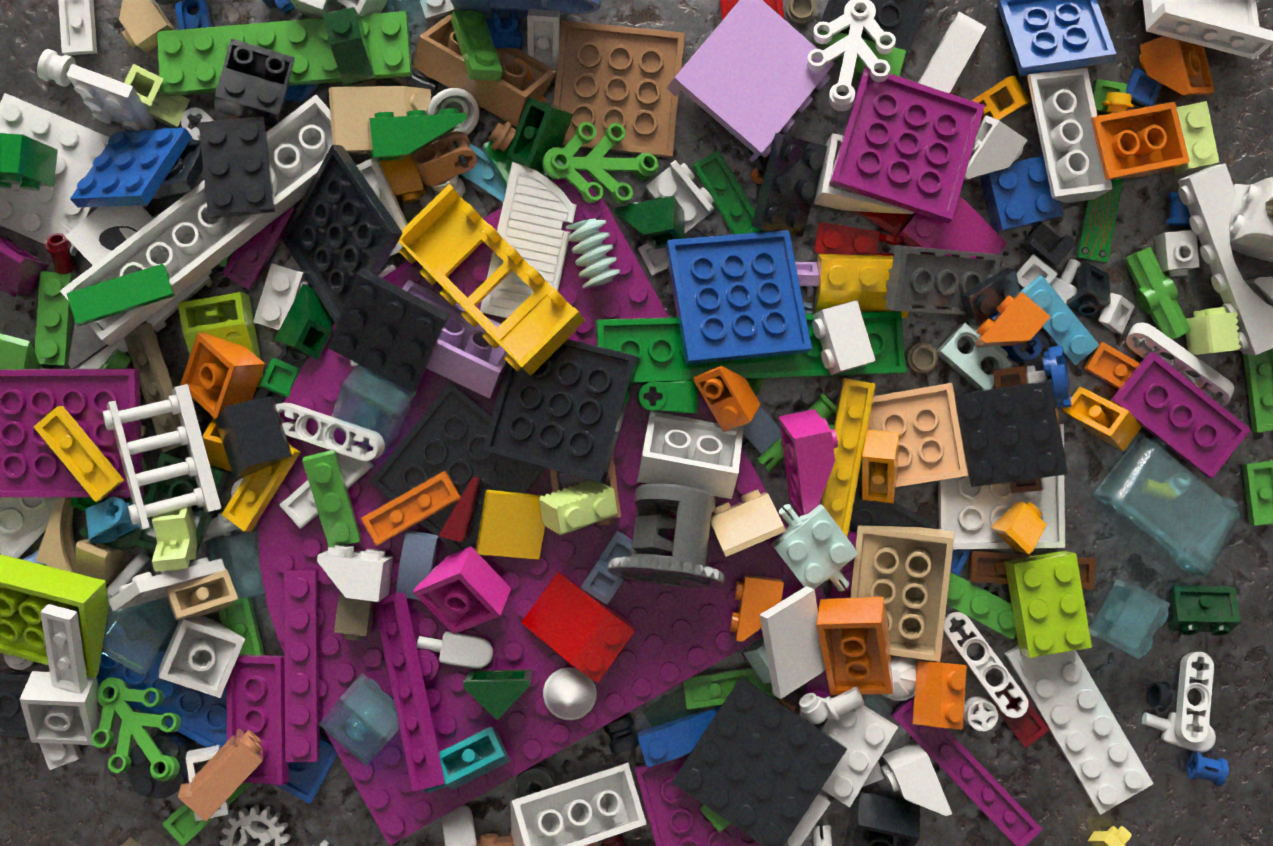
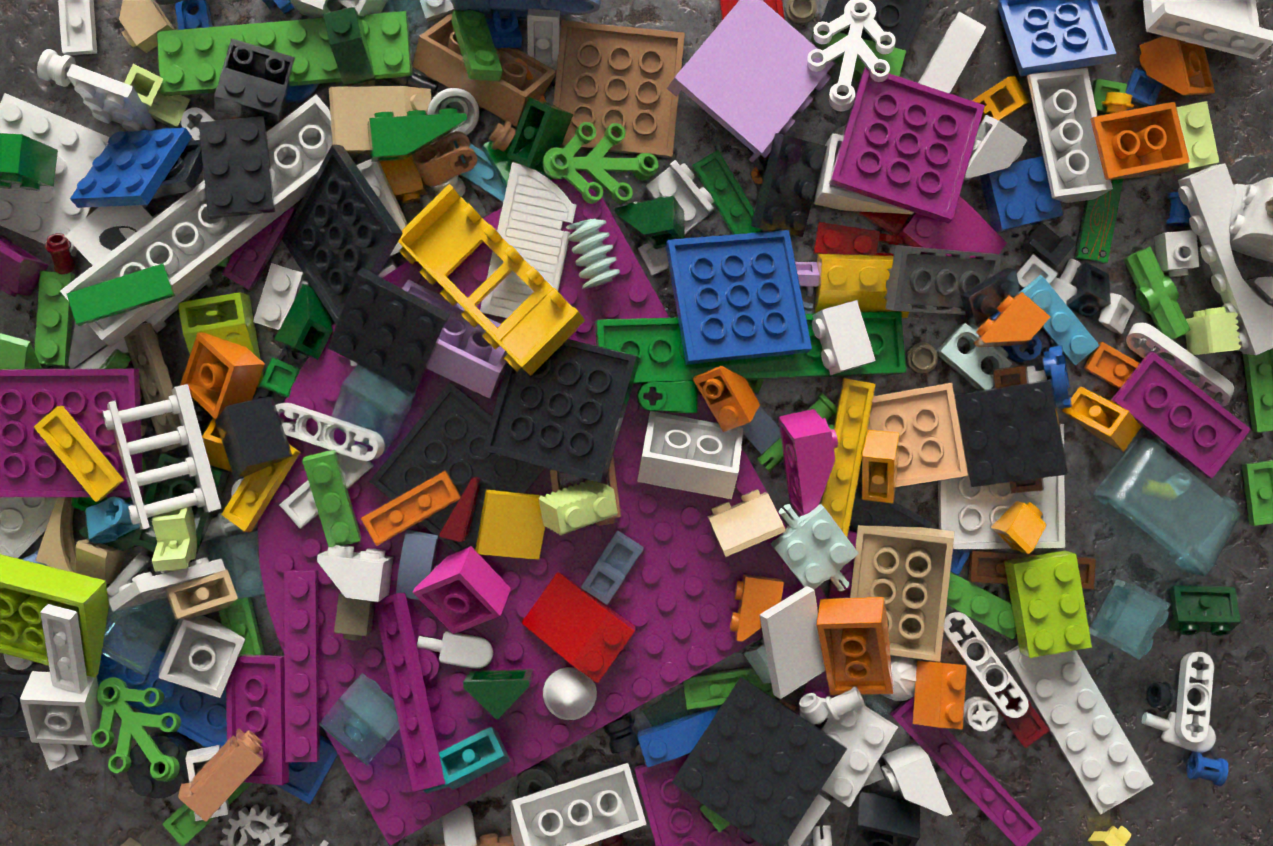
dark grey piece [607,484,725,588] -> none

